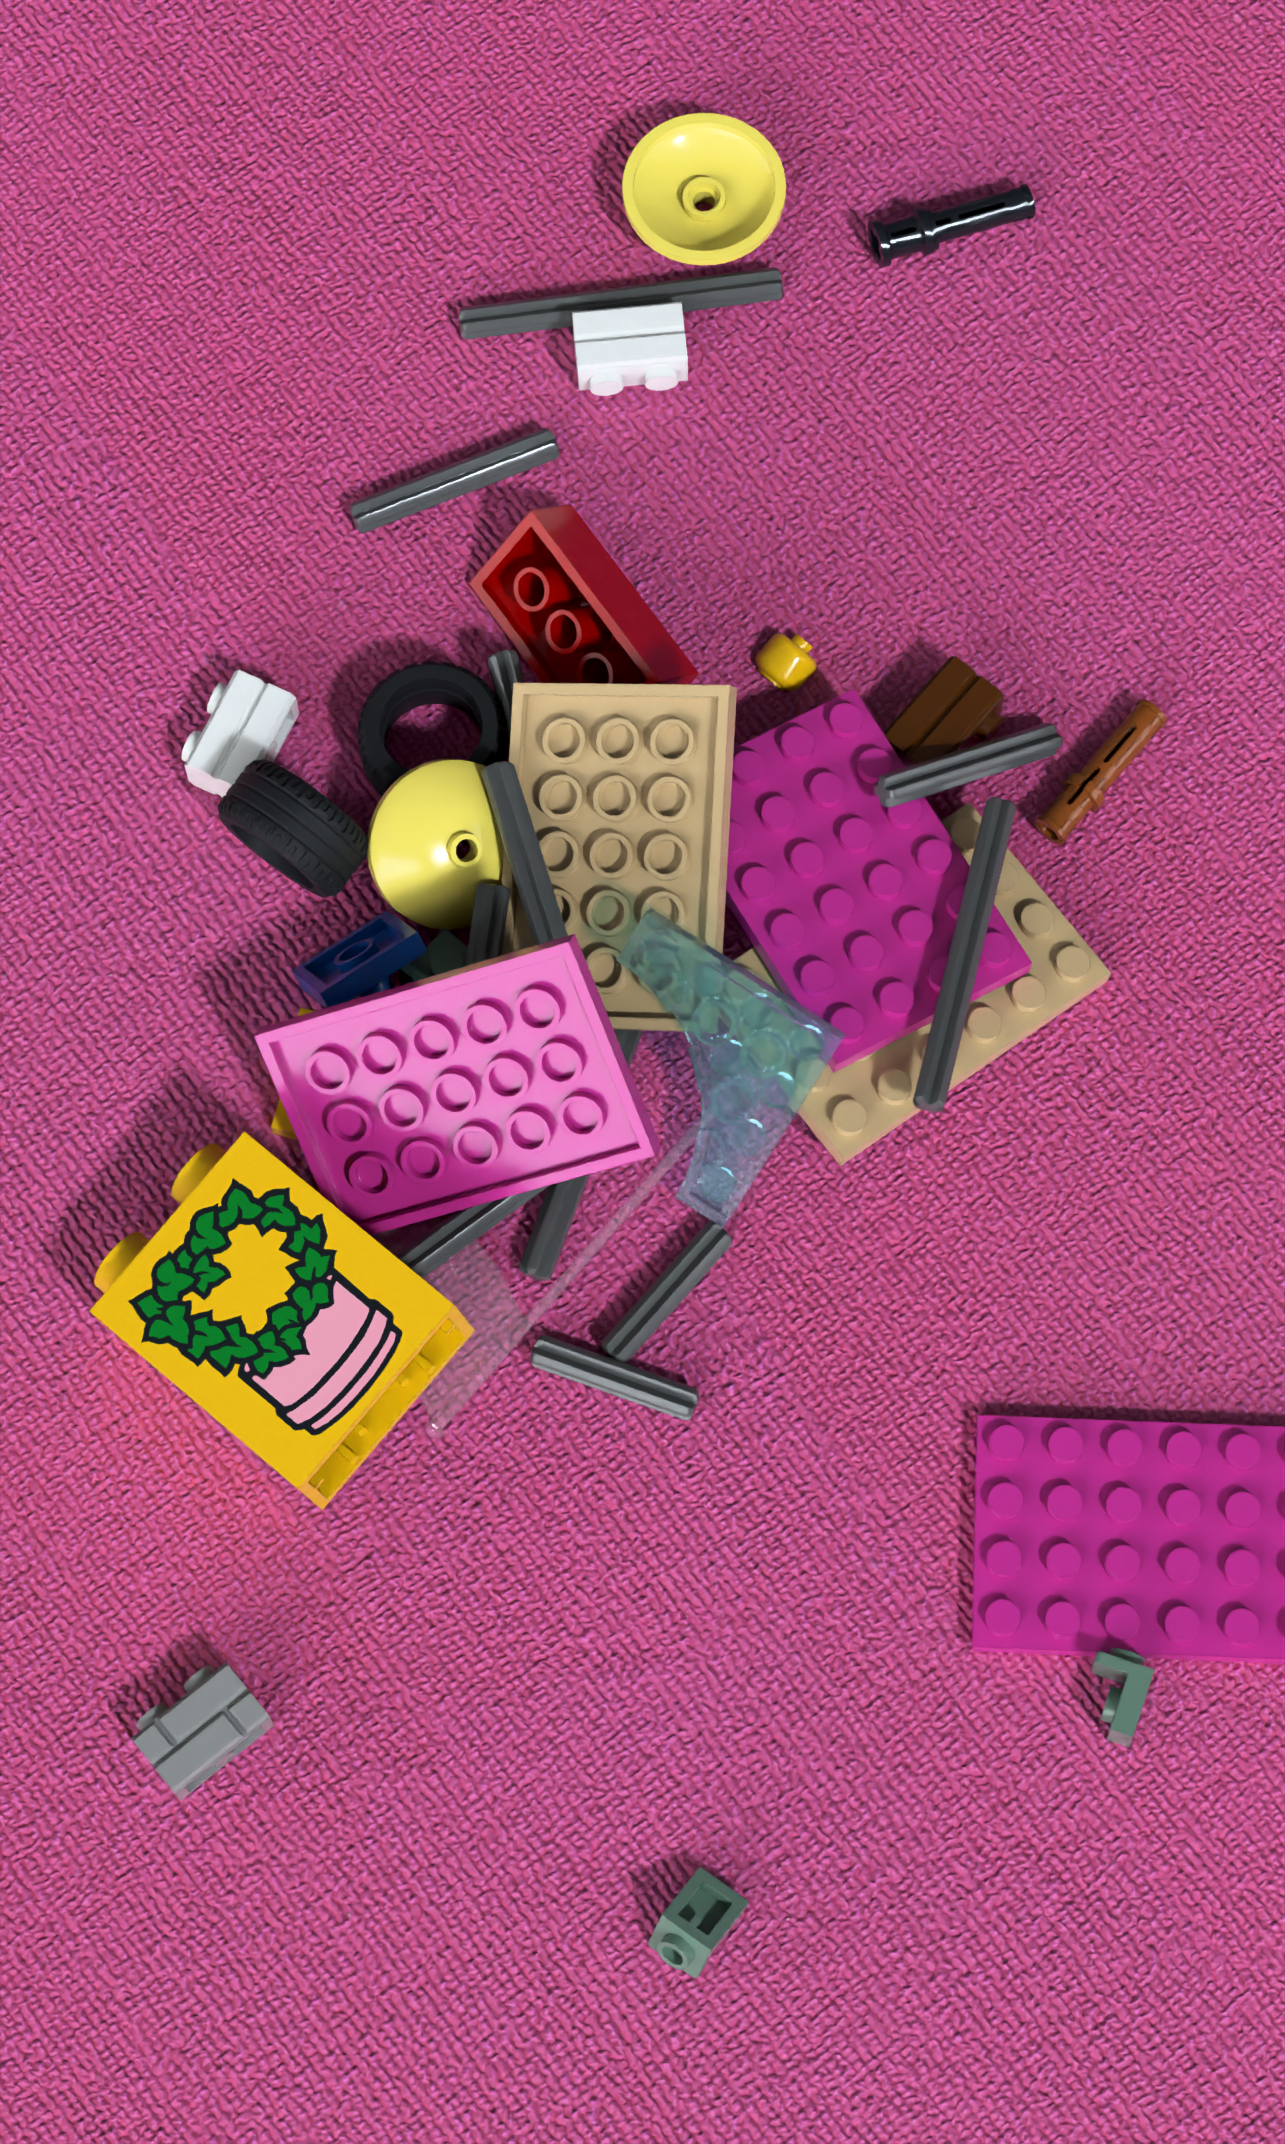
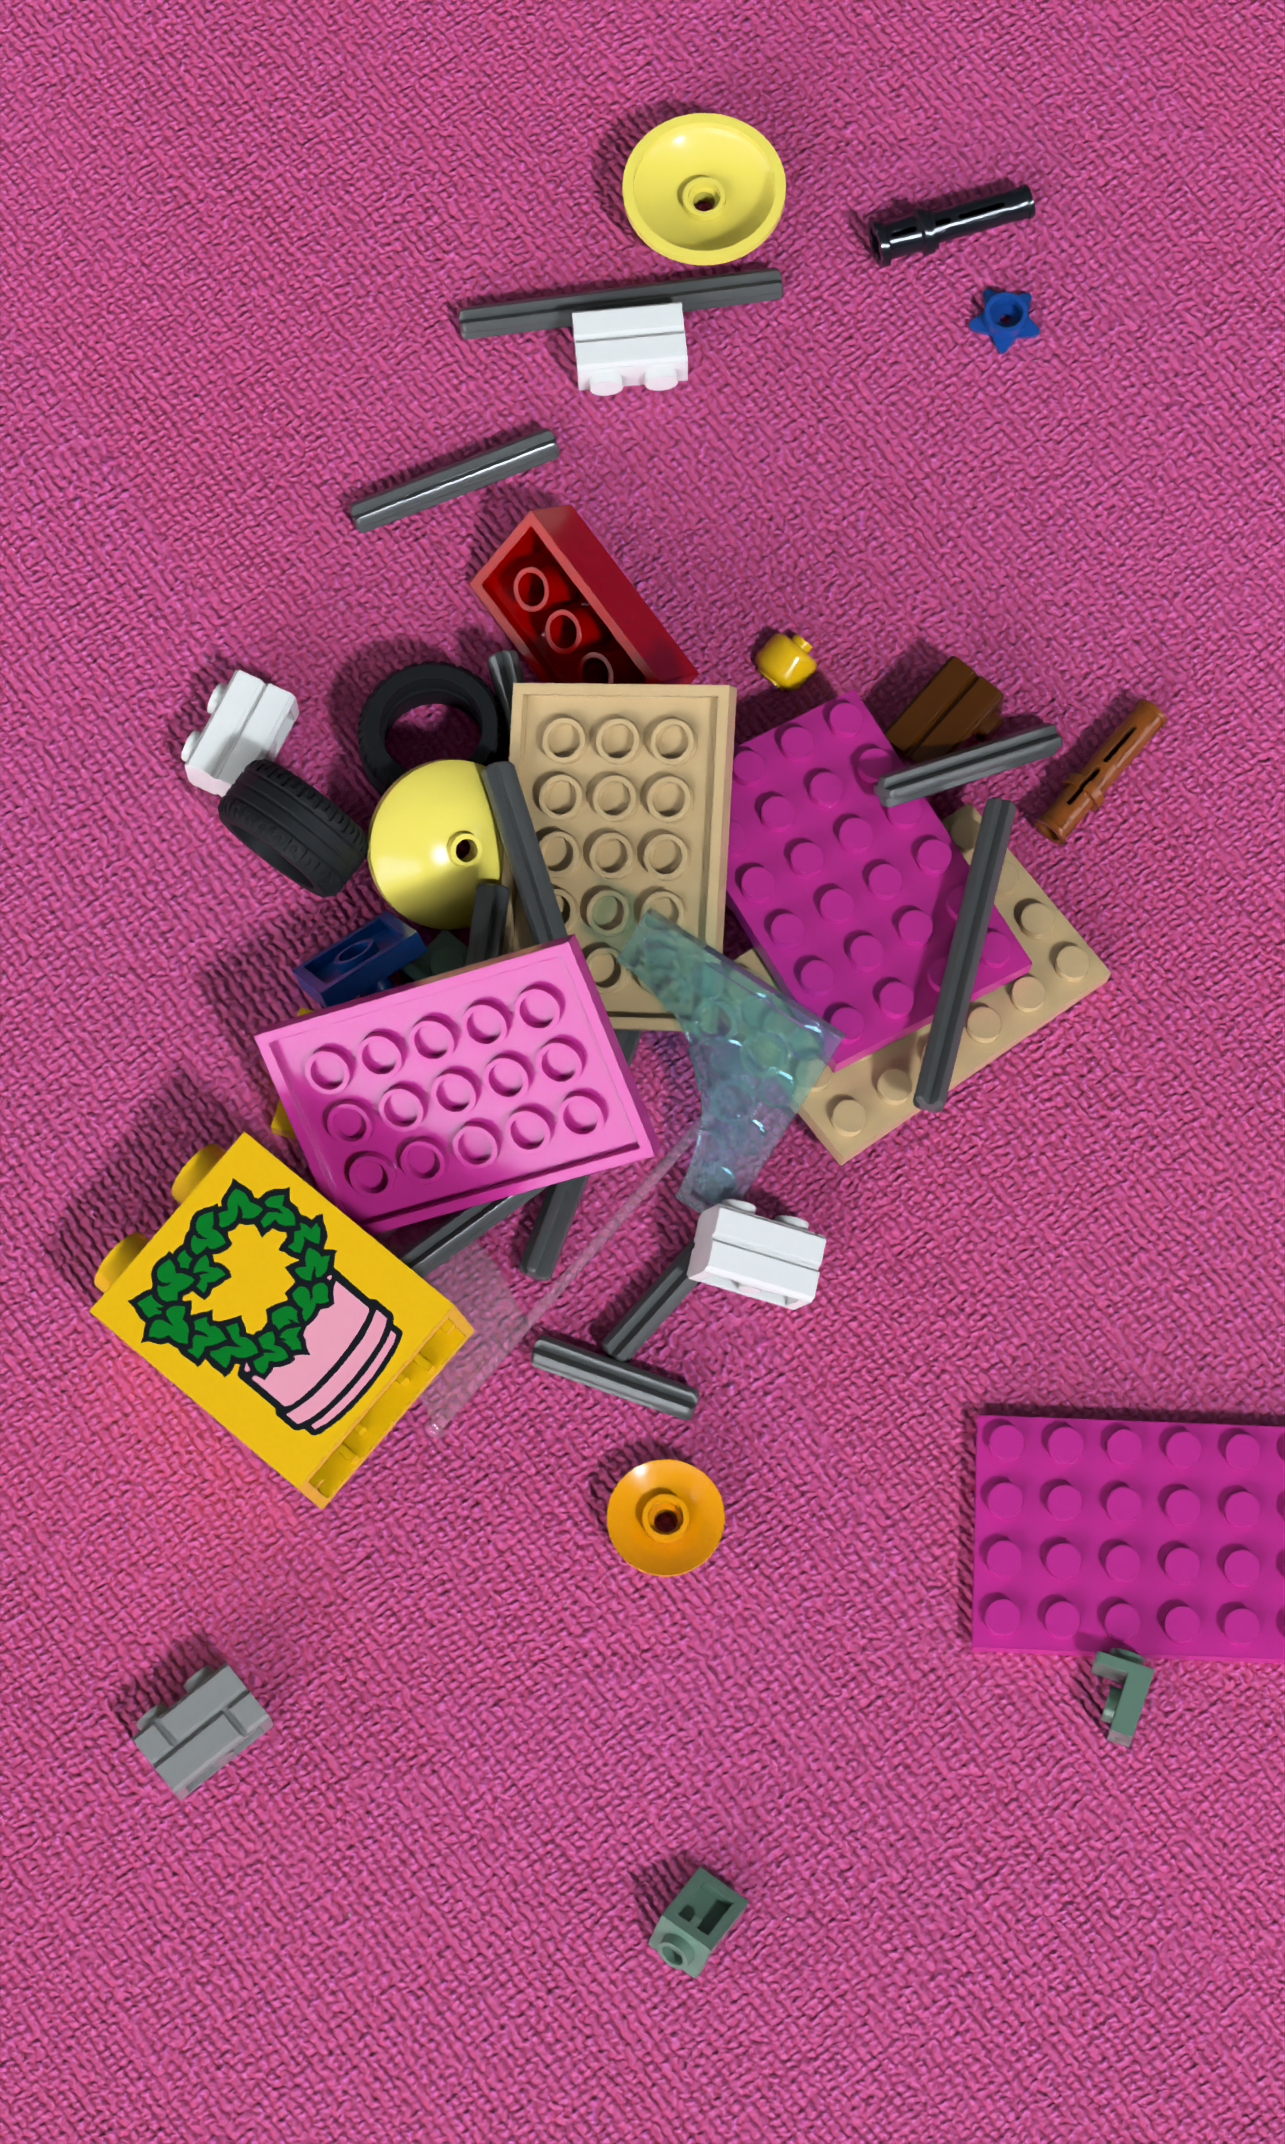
none -> light orange dish [607,1459,725,1577]
none -> white brick [687,1199,826,1310]
none -> blue plate [969,289,1040,354]

